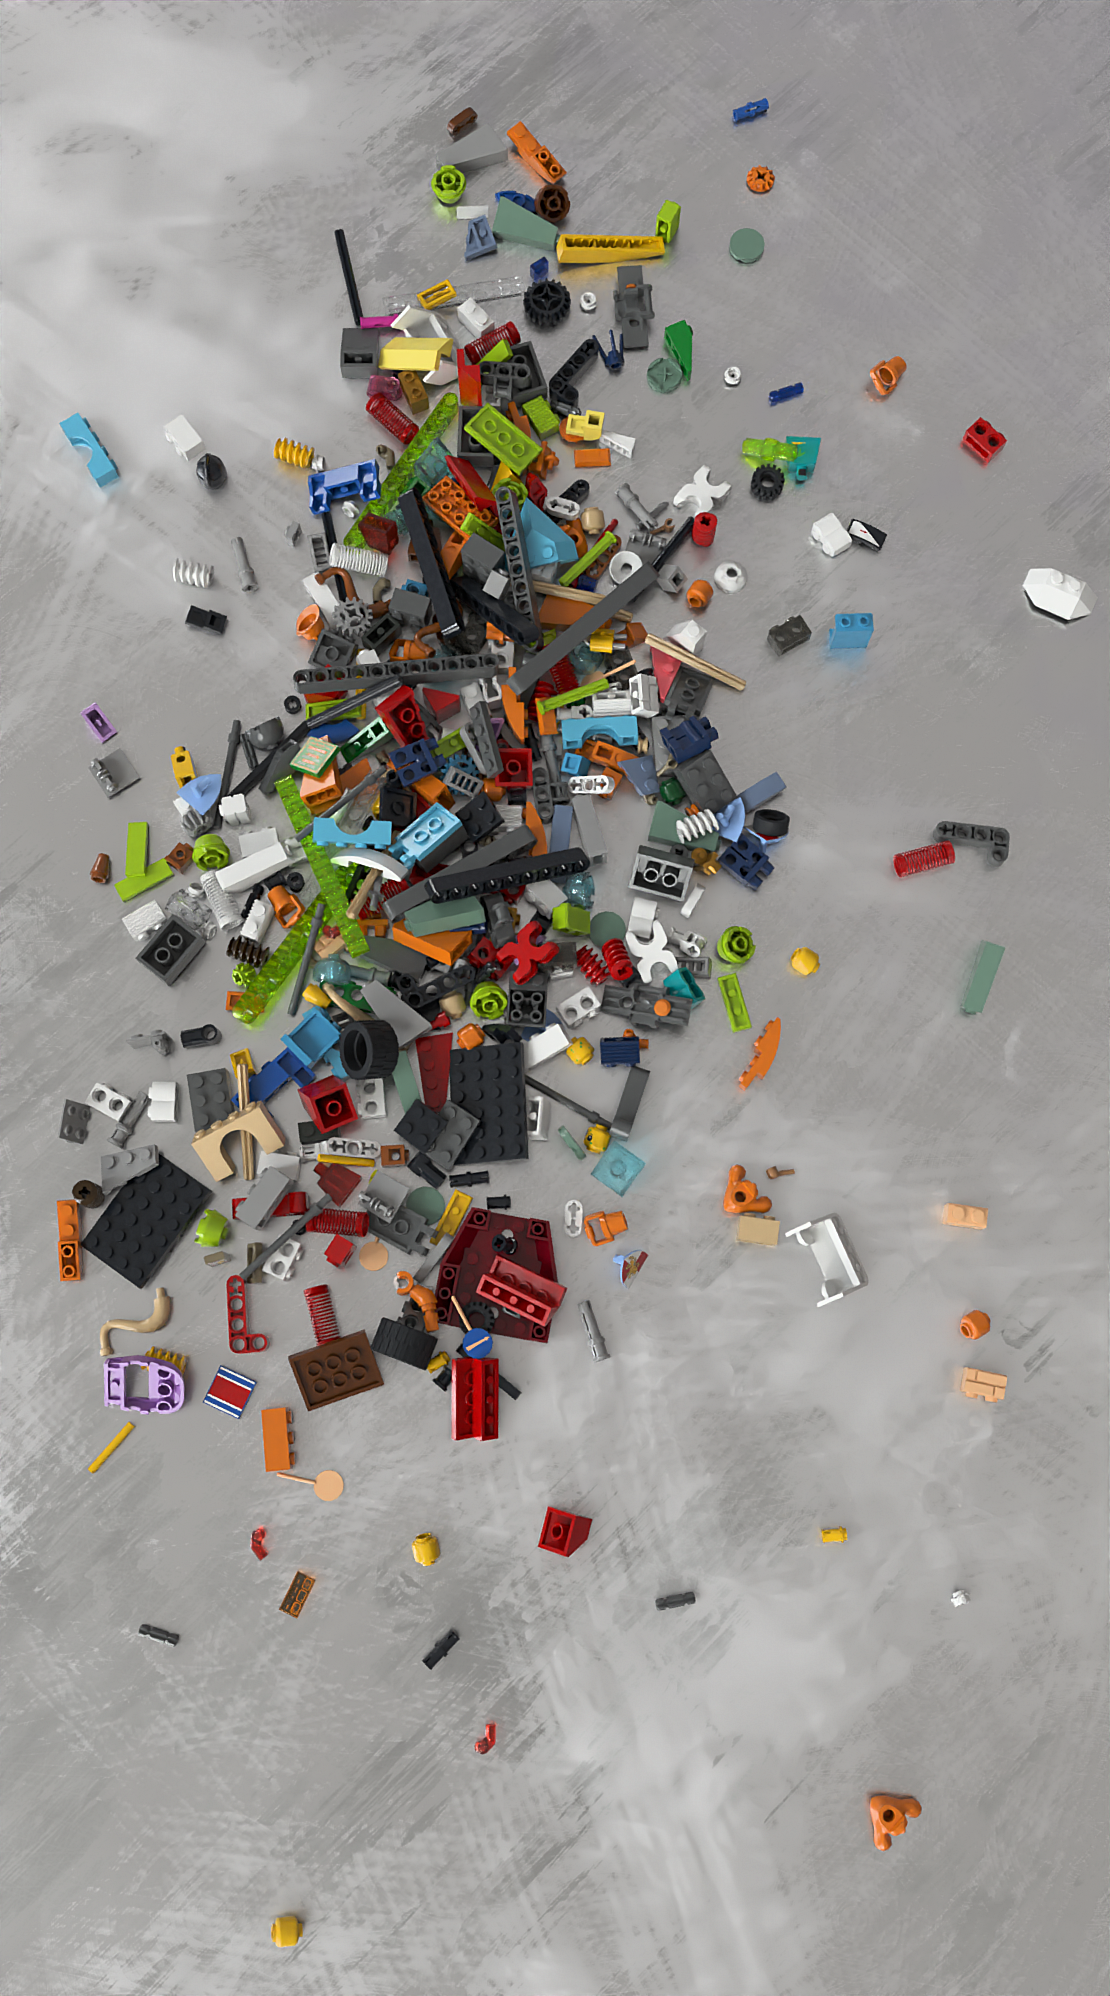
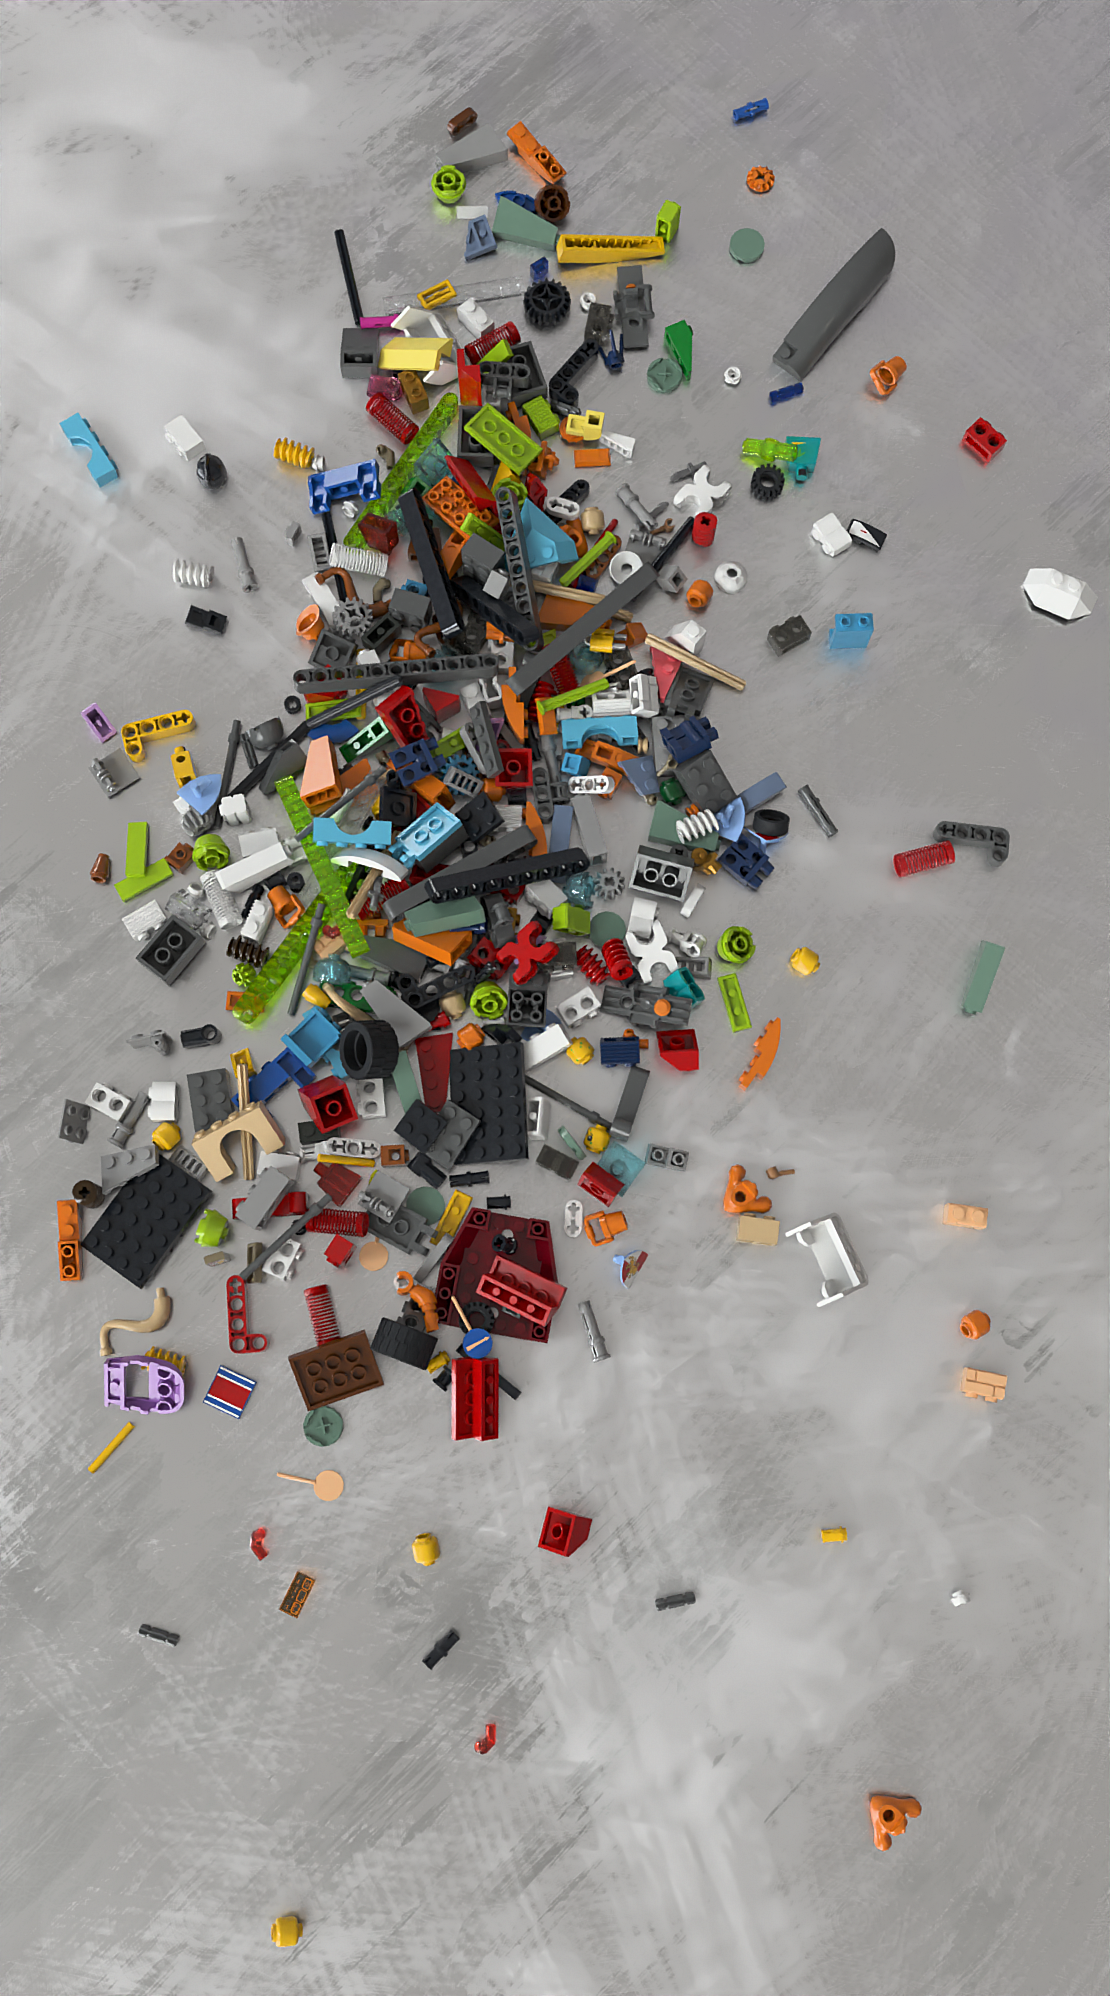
orange brick [261,1407,296,1472] -> none
tile [289,736,341,778] -> none
none -> yellow beam [121,710,196,763]
none -> yellow head [151,1122,181,1151]
none -> light grey slope [168,1144,209,1182]
none -> sand green tile [303,1406,344,1447]
none -> clear smoke brick [536,1144,579,1182]
none -> red slope [577,1162,625,1207]
none -> clear smoke brick [584,302,614,347]
none -> light grey gear [593,867,625,900]
none -> light grey slope [644,1143,689,1171]
none -> red slope [656,1029,699,1071]
none -> flat silver piece [670,461,707,481]
none -> dark grey slope [773,228,895,382]
none -> dark grey pin [798,784,838,838]

